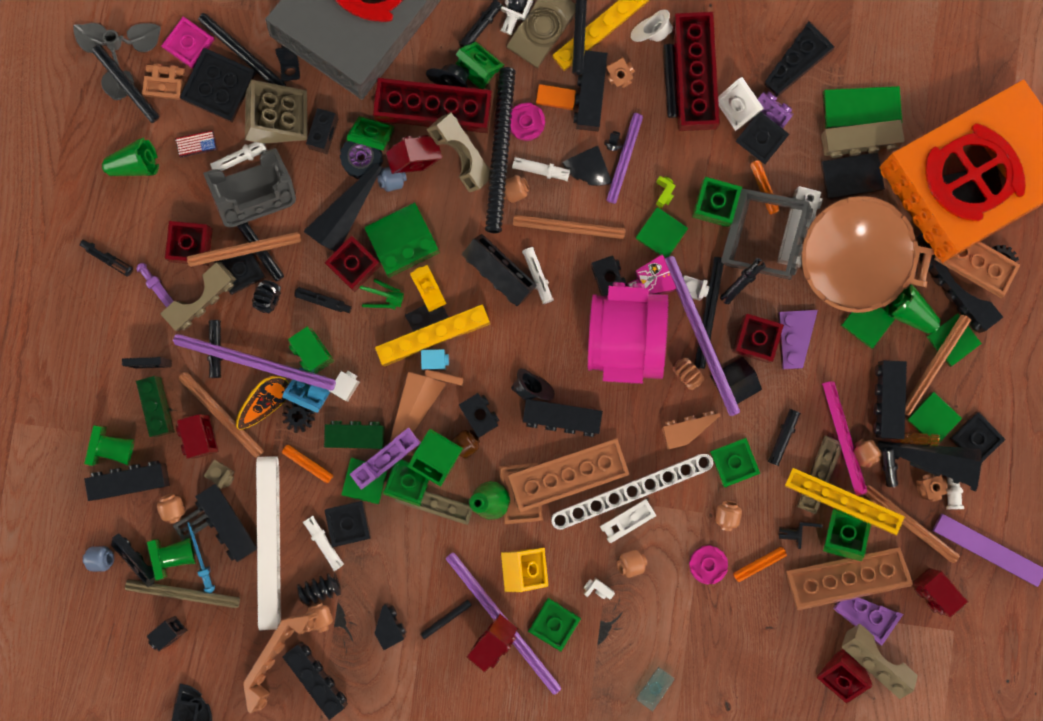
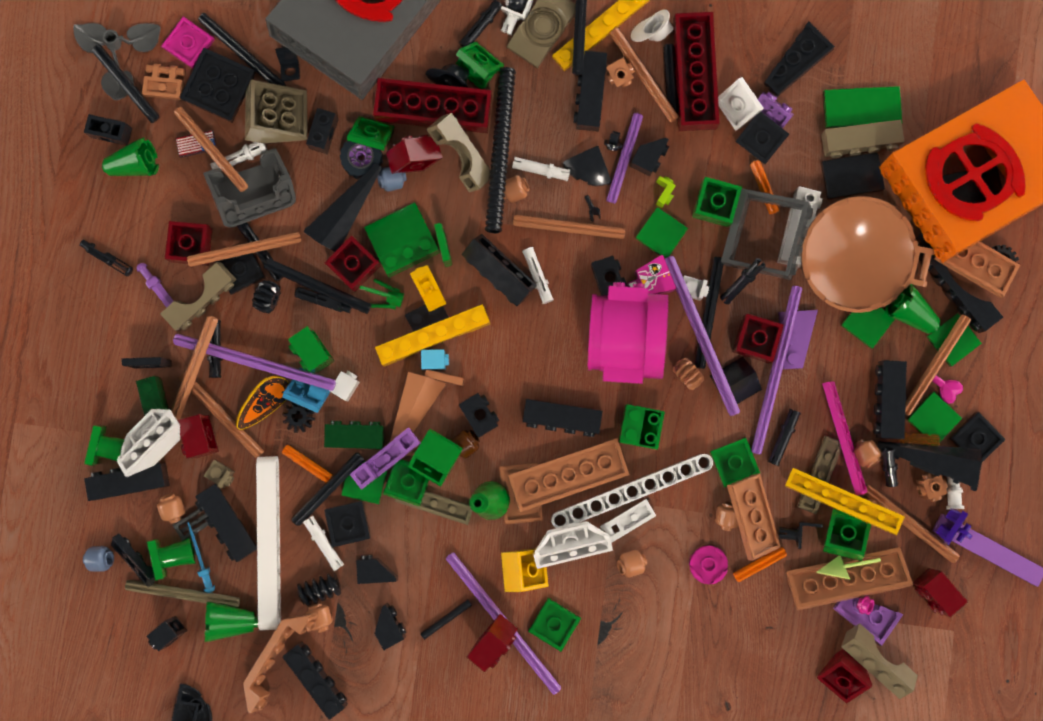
dark pink tile [510,103,545,141] -> none
black piece [511,369,555,400] -> none
orange tile [536,84,576,110] -> none
white bracket [583,577,615,600] -> none
clear light blue plate [636,667,675,711] -> none
nougat slope [661,411,720,449] -> none
none -> black brick [84,114,132,146]
none -> white wedge [117,409,180,477]
none -> nougat axle [171,316,218,420]
none -> nougat axle [174,107,248,192]
none -> green cone [205,602,258,642]
none -> black axle [264,259,372,314]
none -> black axle [291,453,364,526]
none -> black slope [356,555,398,584]
none -> green tile [434,223,453,268]
none -> white wedge [533,521,613,569]
none -> black hand [584,195,601,222]
none -> nougat axle [610,28,678,122]
none -> green slope [618,404,665,450]
none -> black slope [630,138,670,177]
none -> nougat tile [727,473,781,560]
none -> medium lavender axle [751,286,802,454]
none -> yellowish green piece [816,556,881,579]
none -> dark pink plate [857,596,874,615]
none -> dark pink rock [932,375,963,404]
none -> dark purple hips [936,509,972,546]

